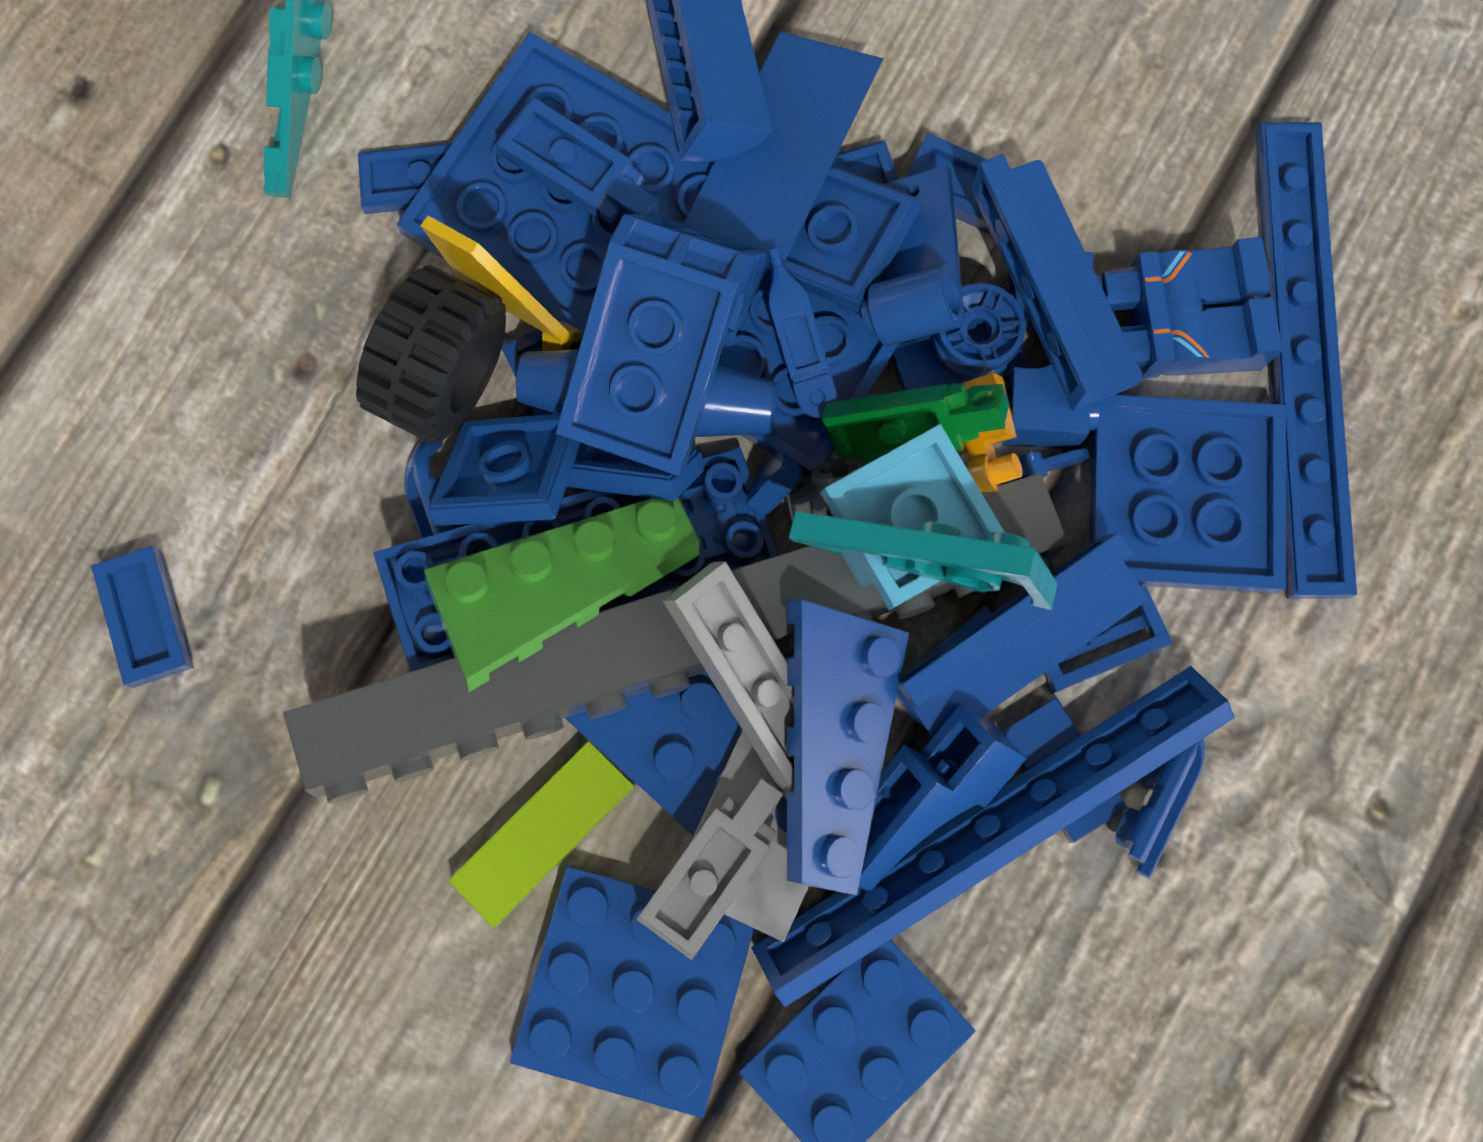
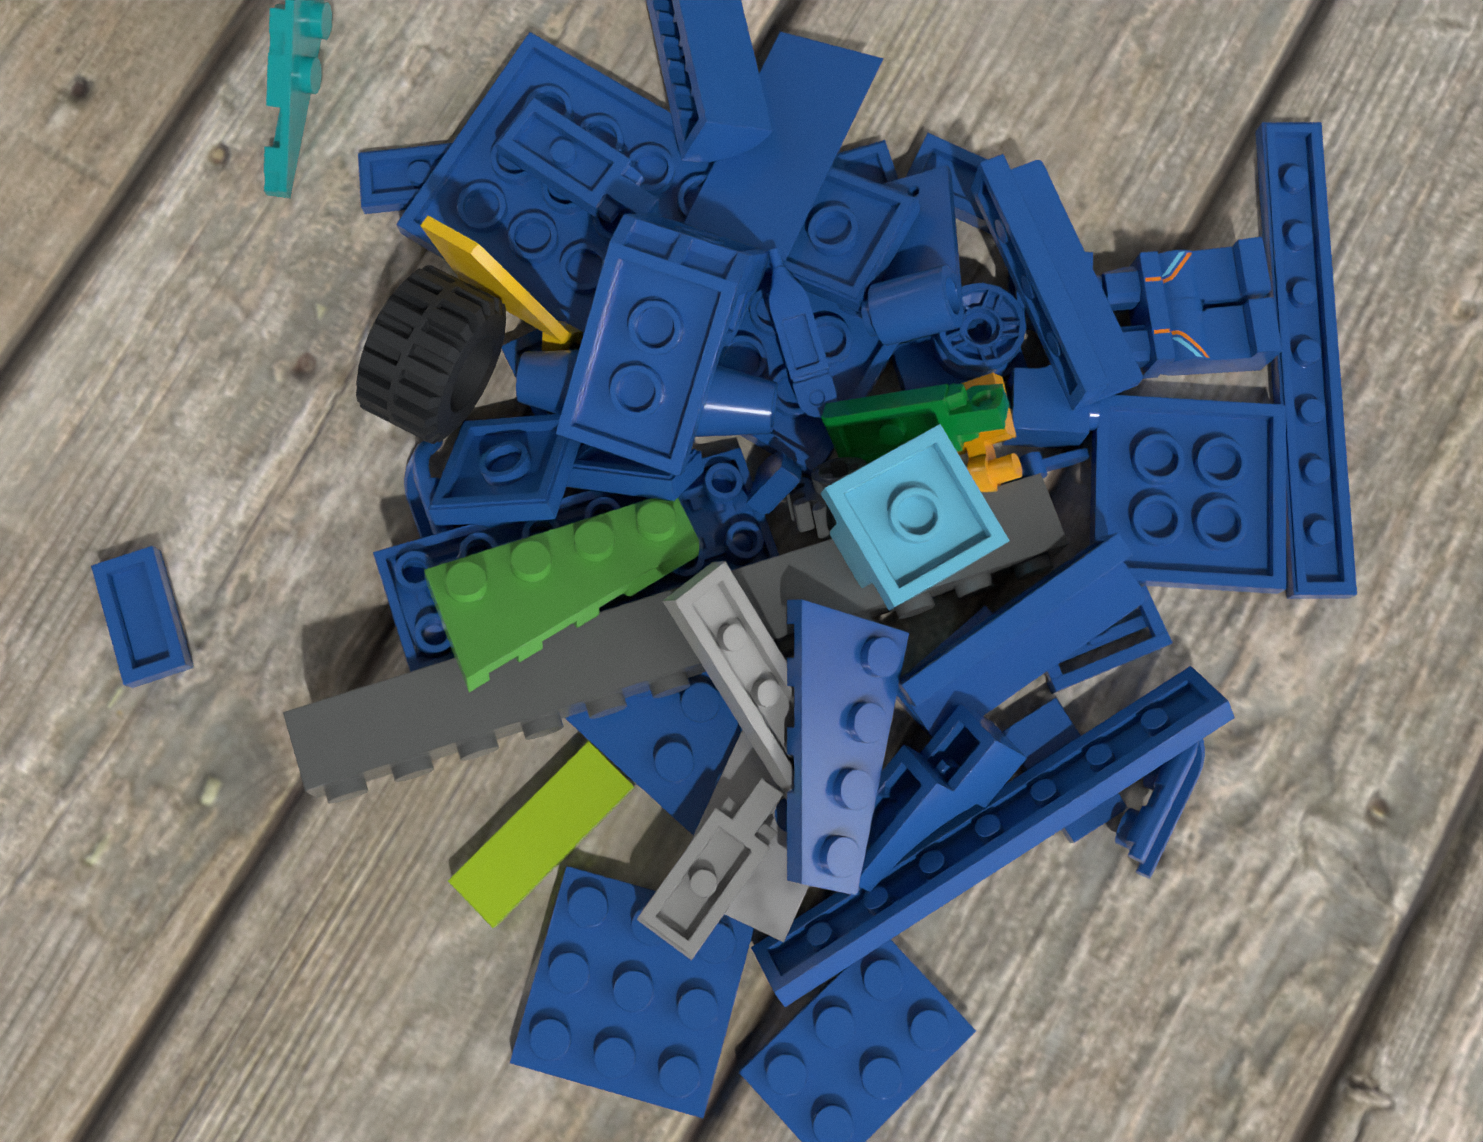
teal wing [789,511,1057,610] -> none

